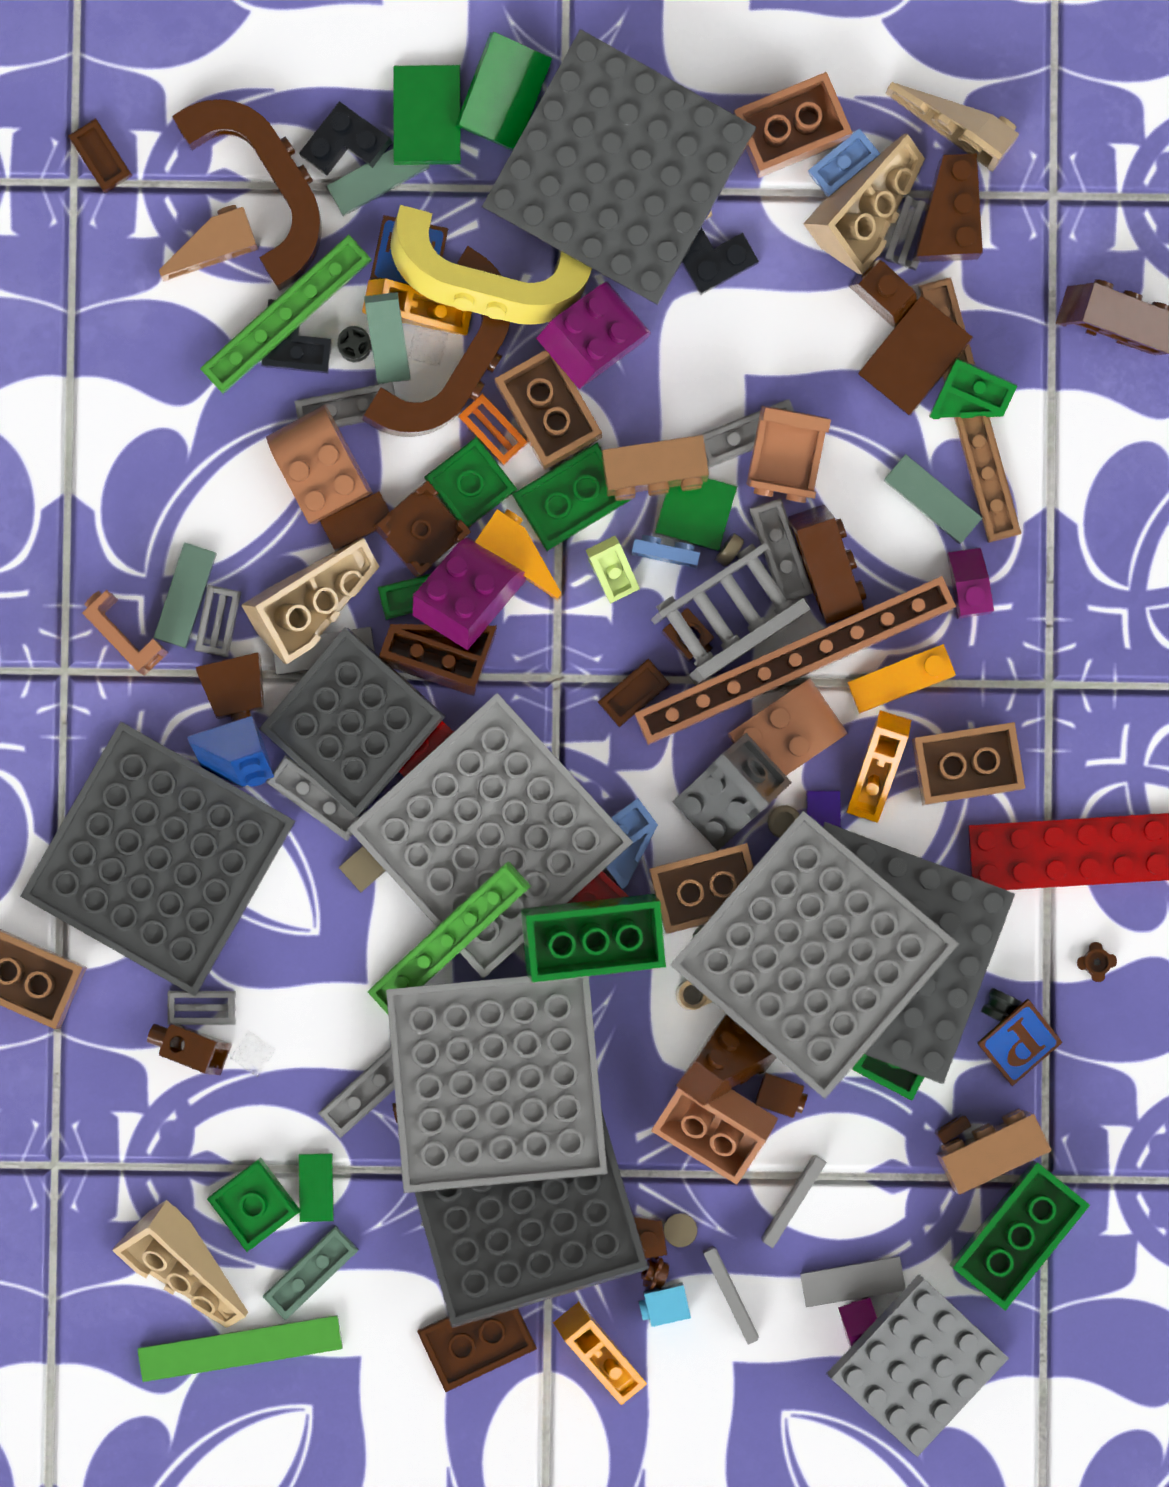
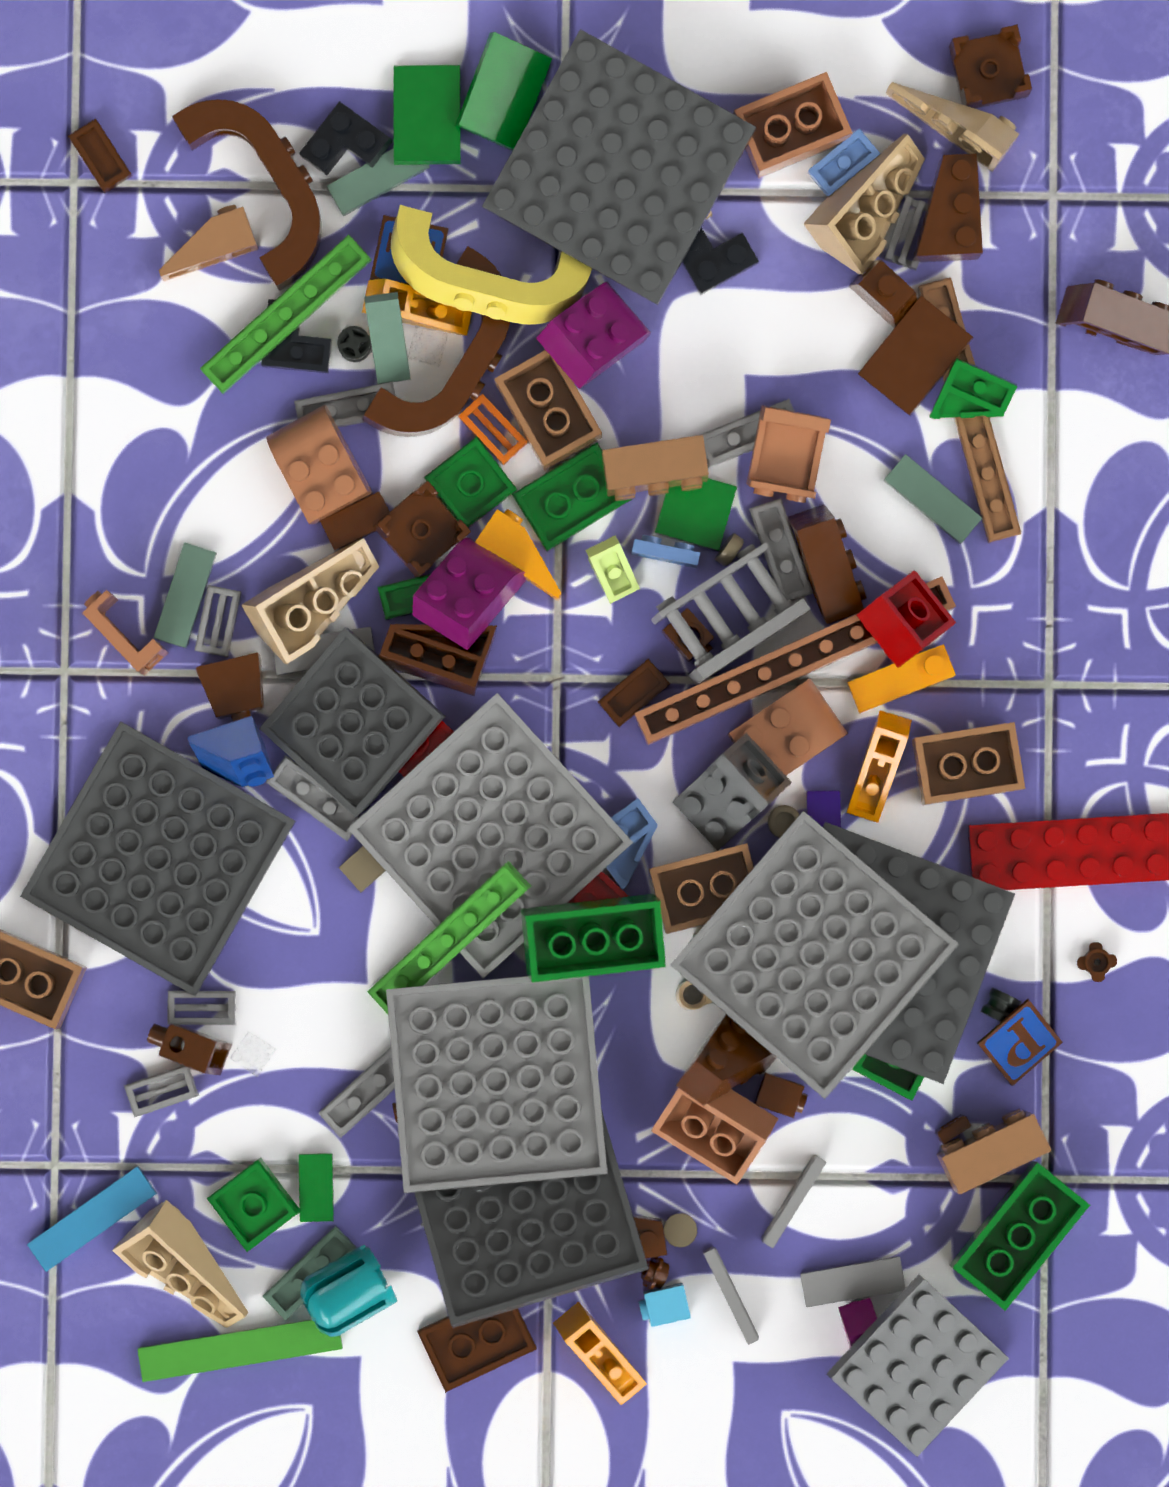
magenta slope [947,548,994,619] -> none
none -> dark azure tile [27,1166,157,1272]
none -> light grey tile [124,1066,199,1118]
none -> teal cylinder [300,1244,398,1337]
none -> red slope [856,570,956,668]
none -> reddish brown panel [949,24,1032,109]

